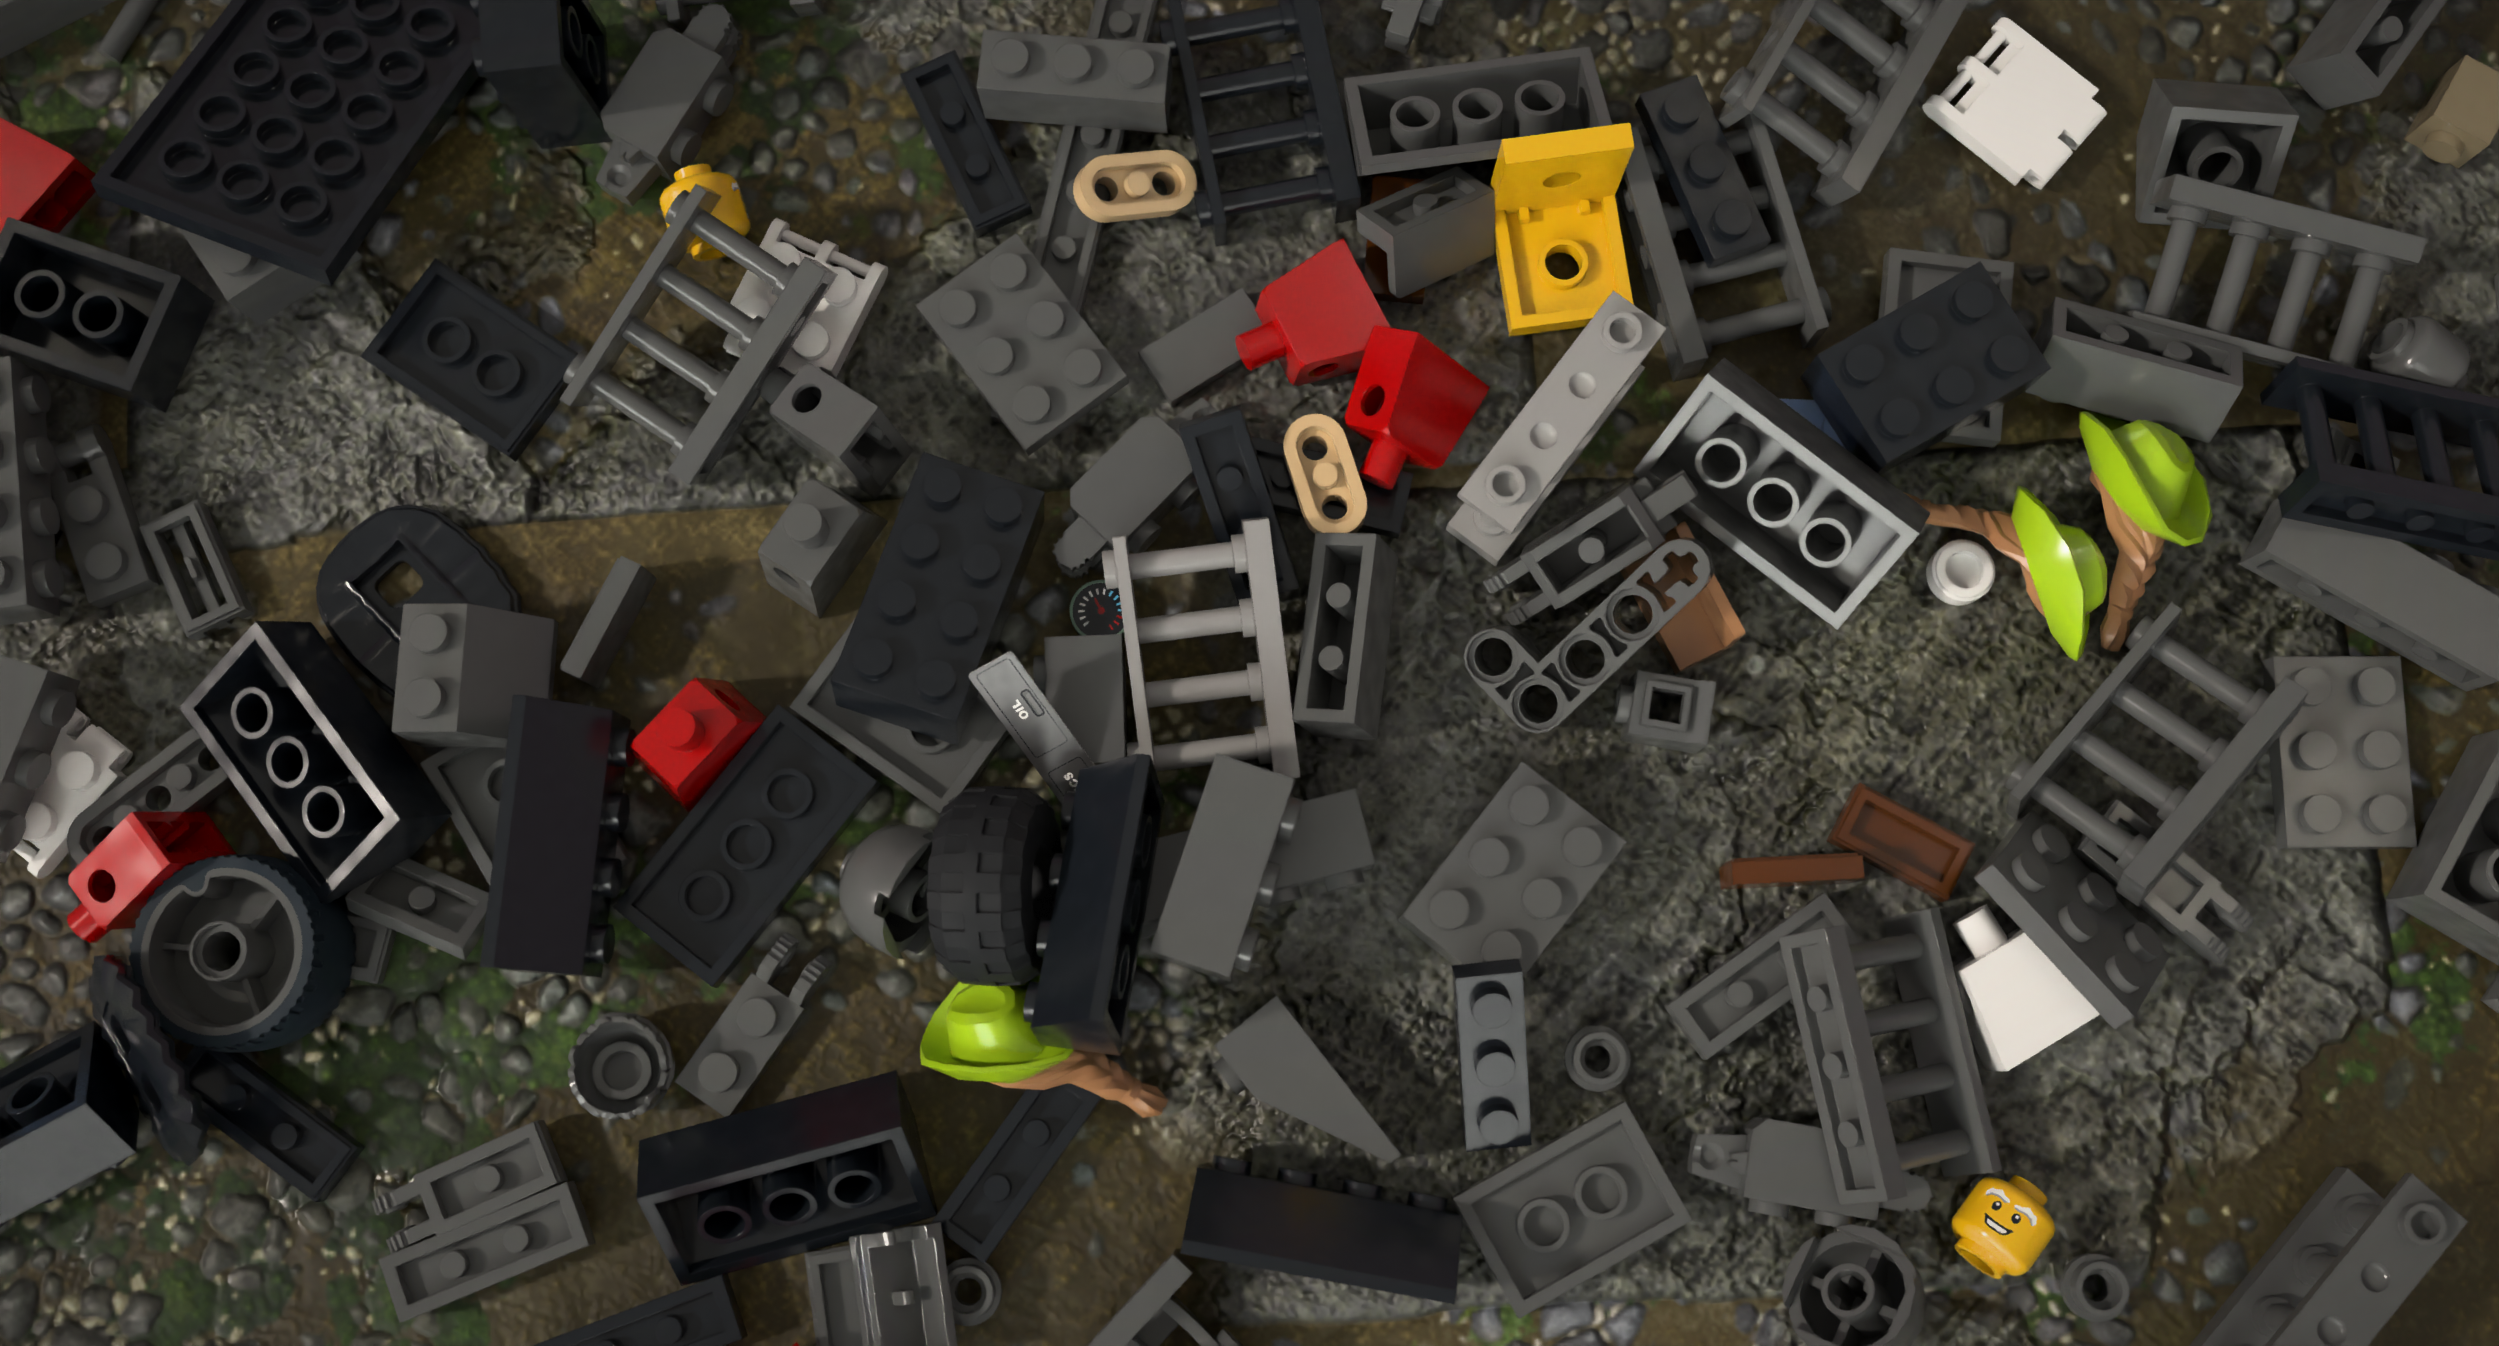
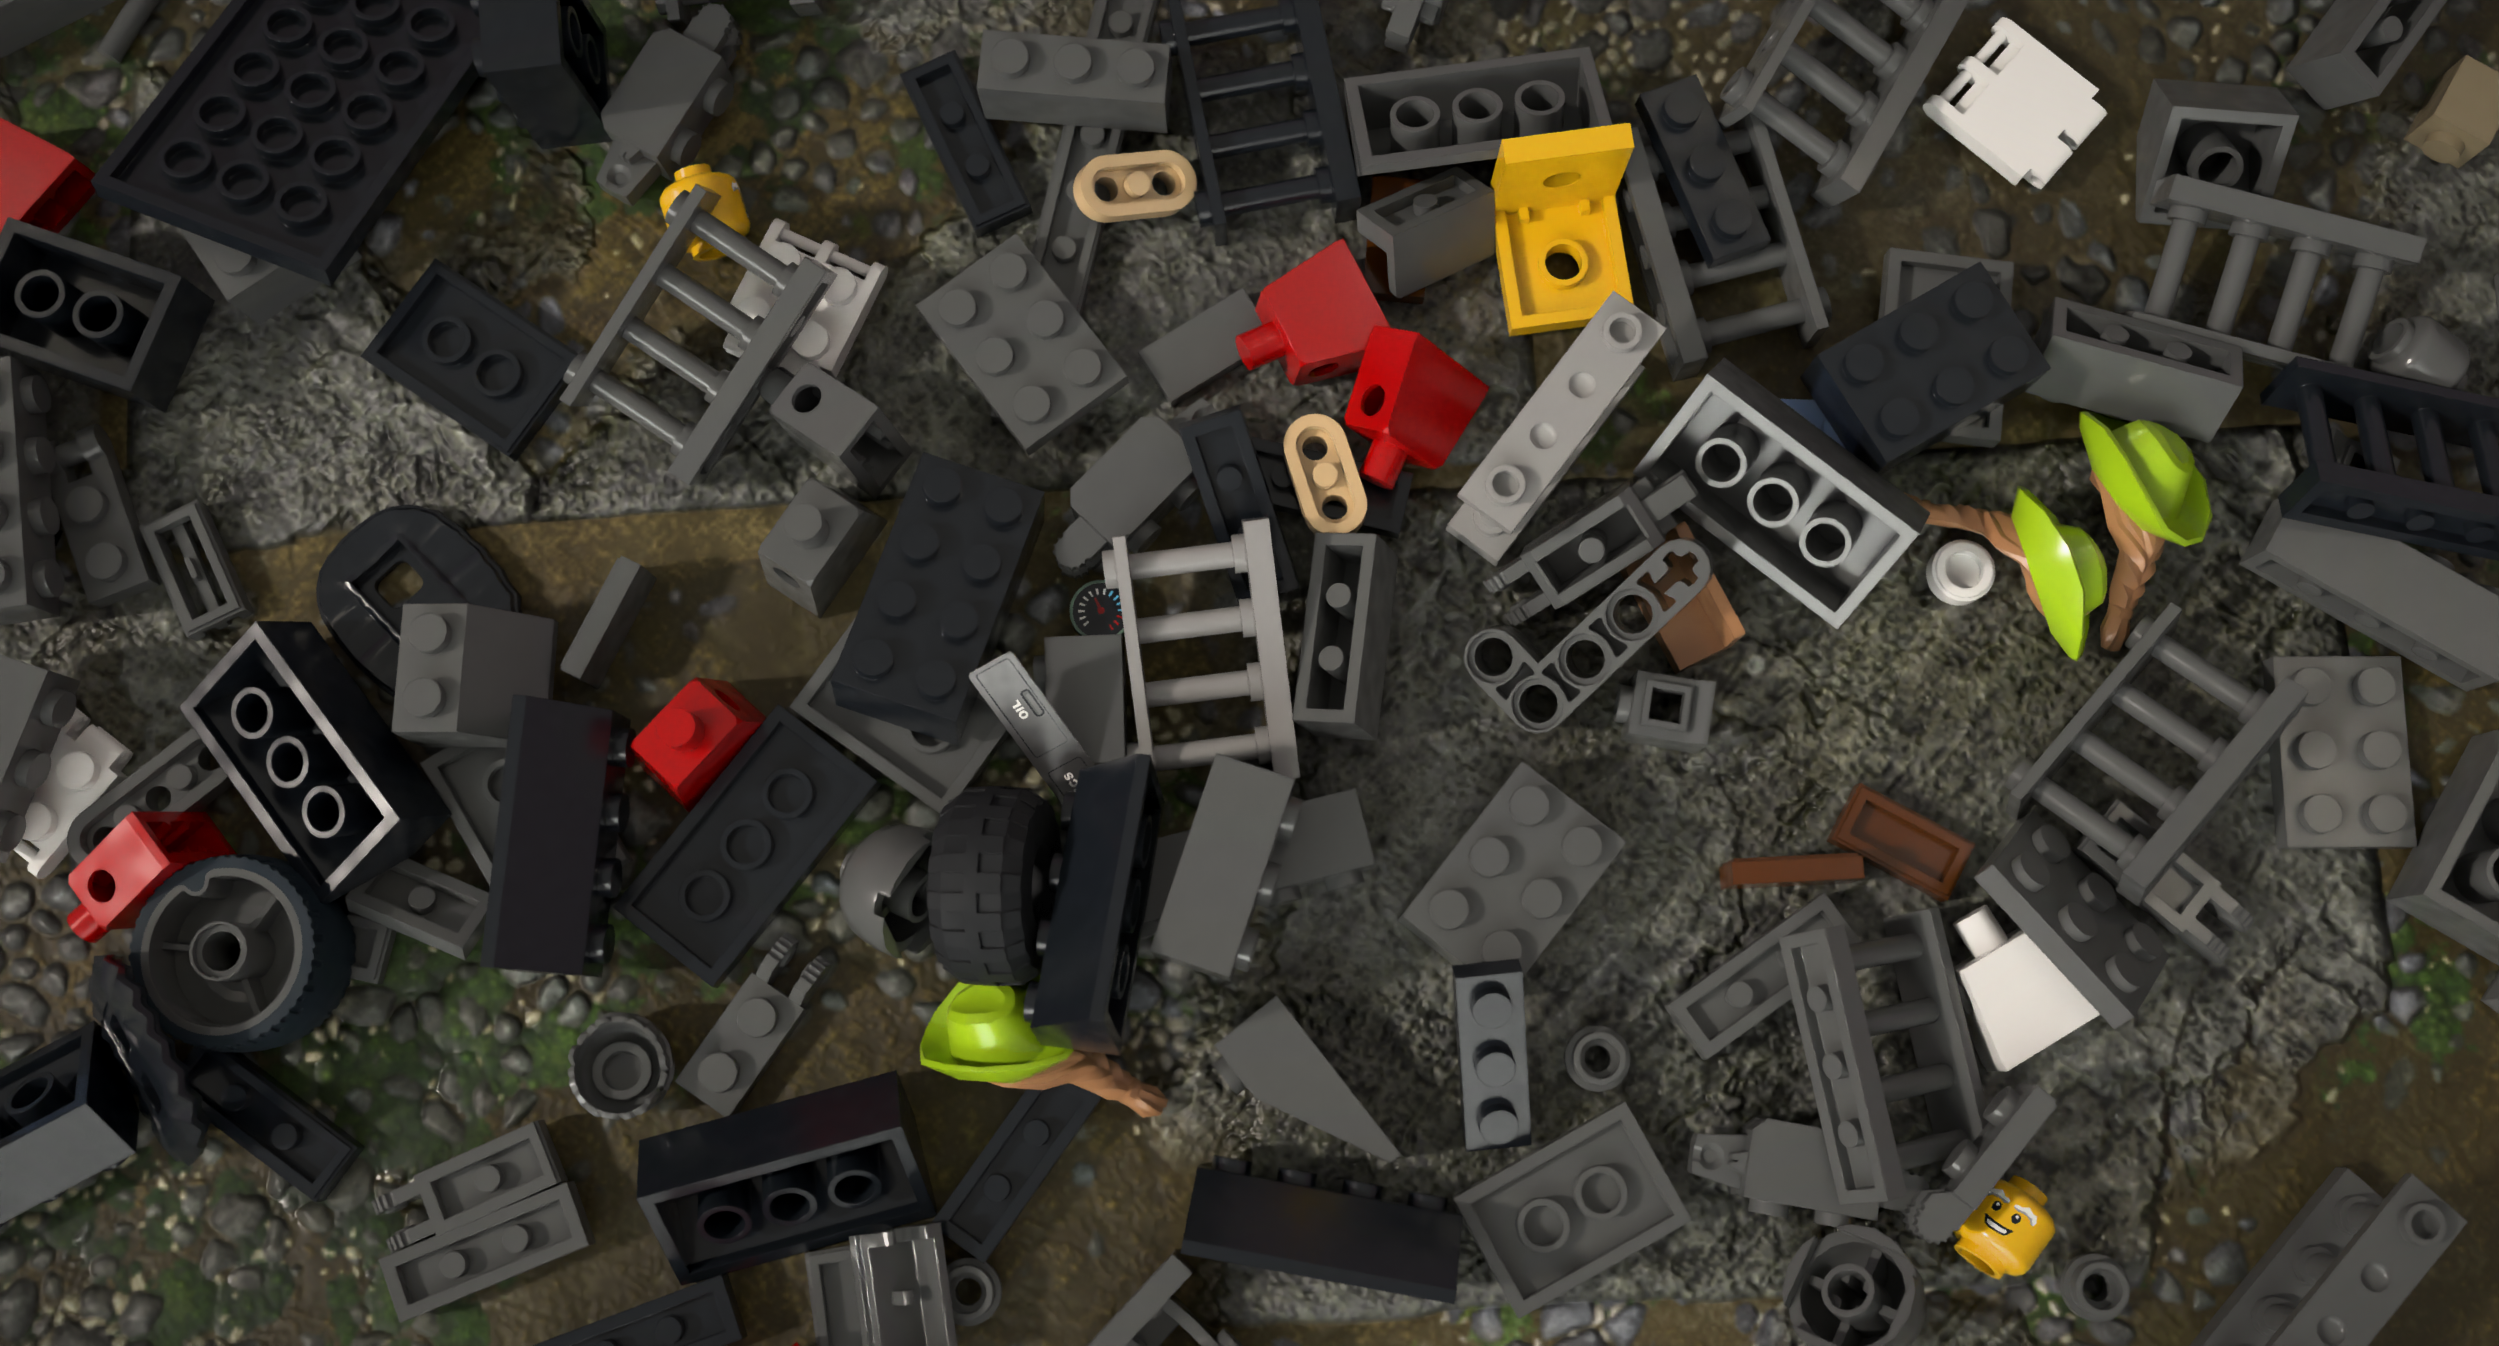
none -> dark grey hinge [1902,1083,2058,1245]

